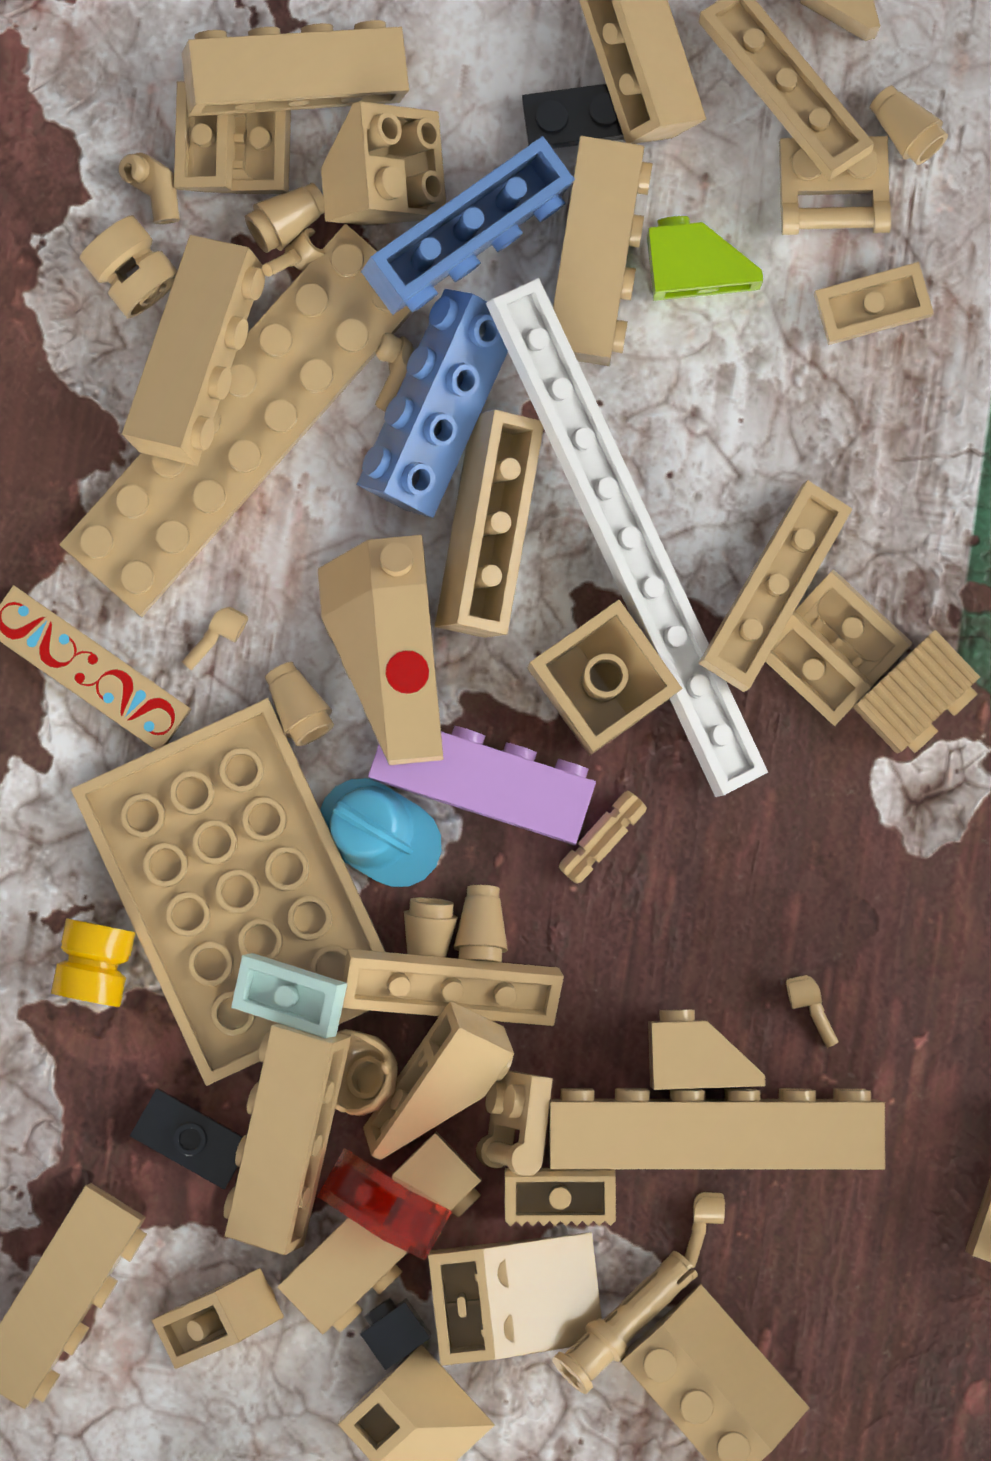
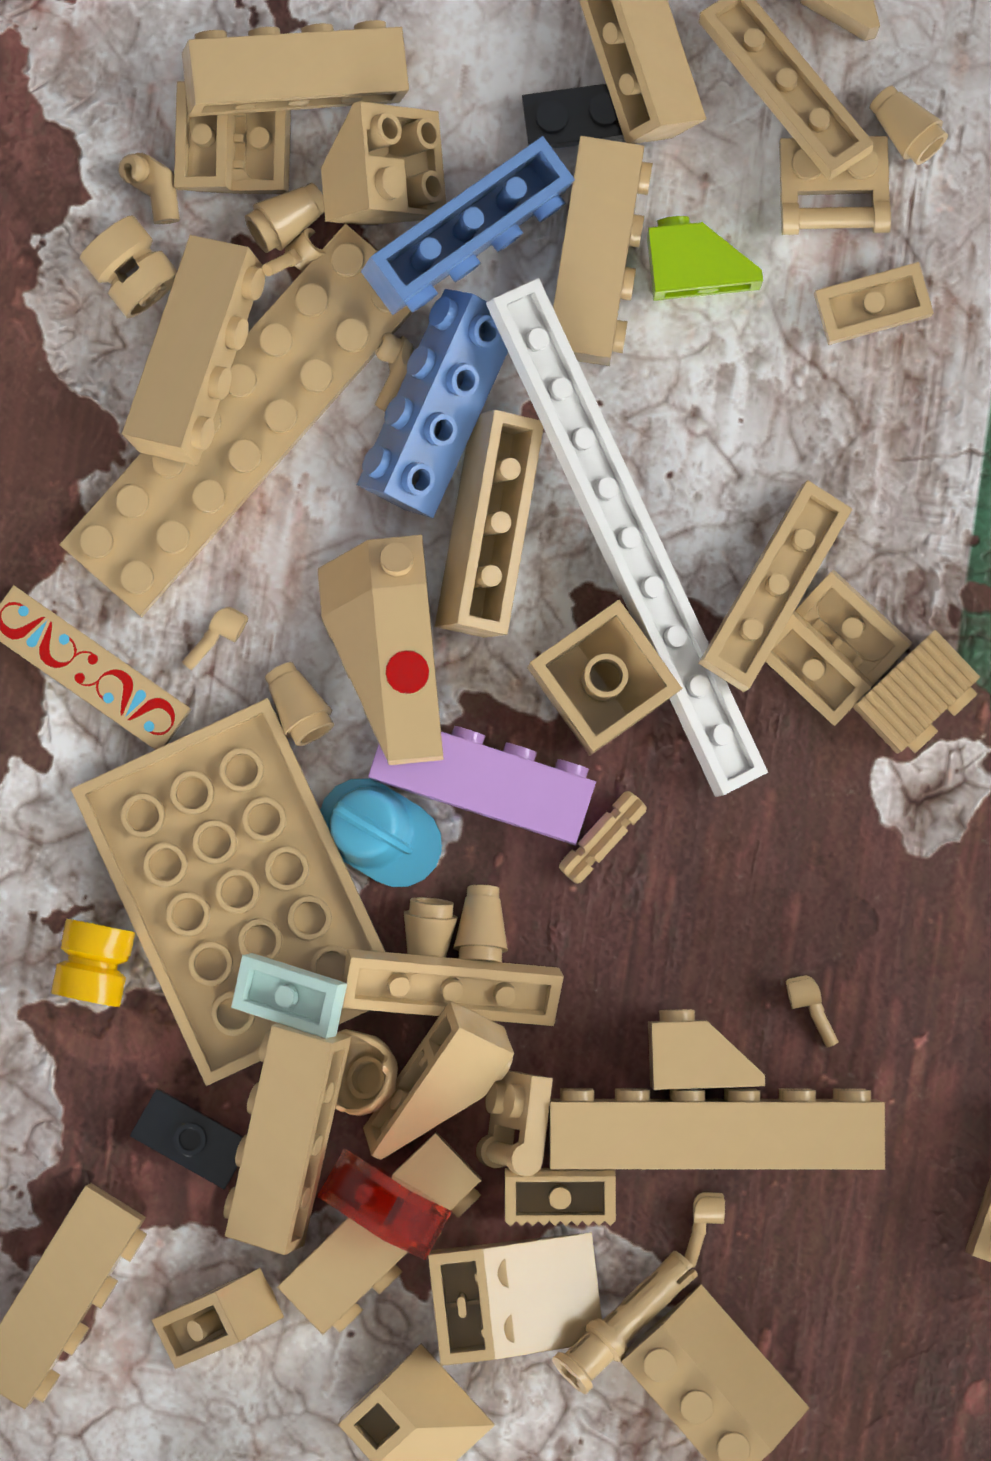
black plate [360,1297,432,1370] -> none

